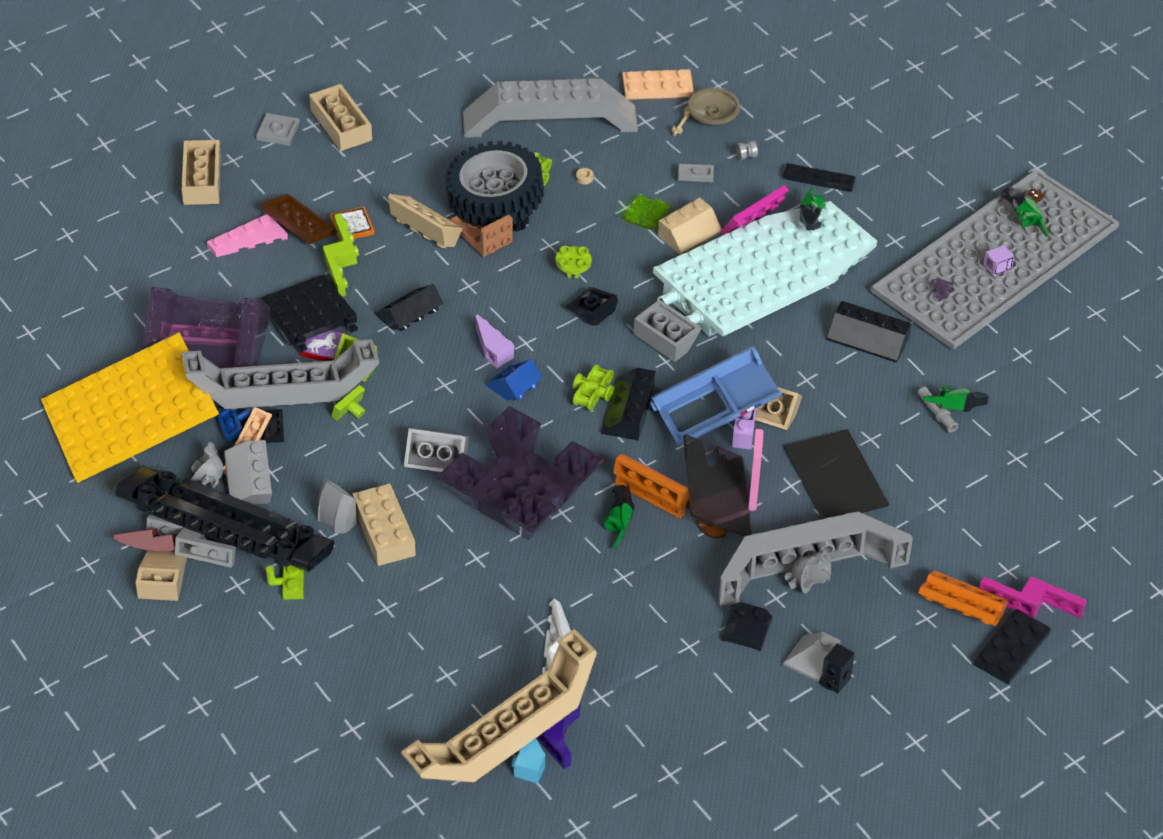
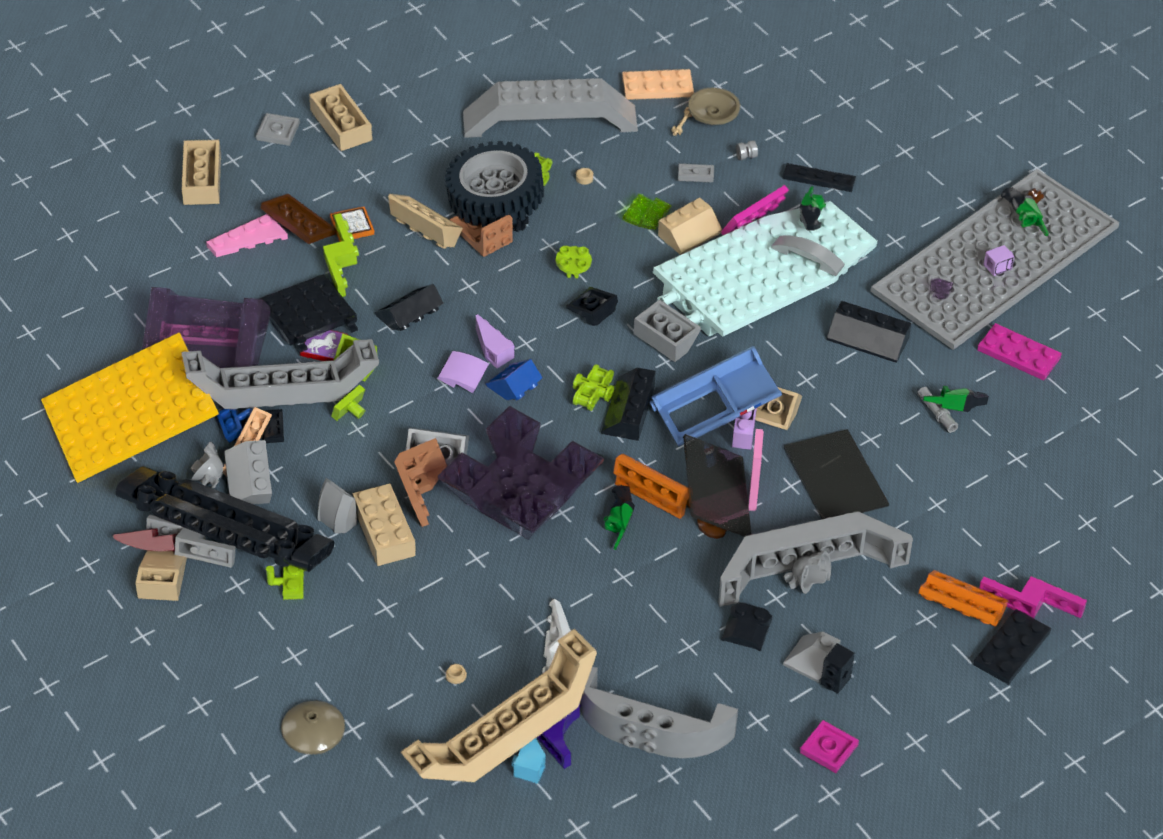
none -> dark tan dish [281,701,345,754]
none -> nougat bracket [395,438,448,527]
none -> lavender slope [437,351,489,393]
none -> tan plate [446,664,467,684]
none -> light grey slope [580,666,738,758]
none -> light grey slope [771,235,844,276]
none -> dark pink plate [800,720,859,773]
none -> dark pink plate [977,323,1062,381]

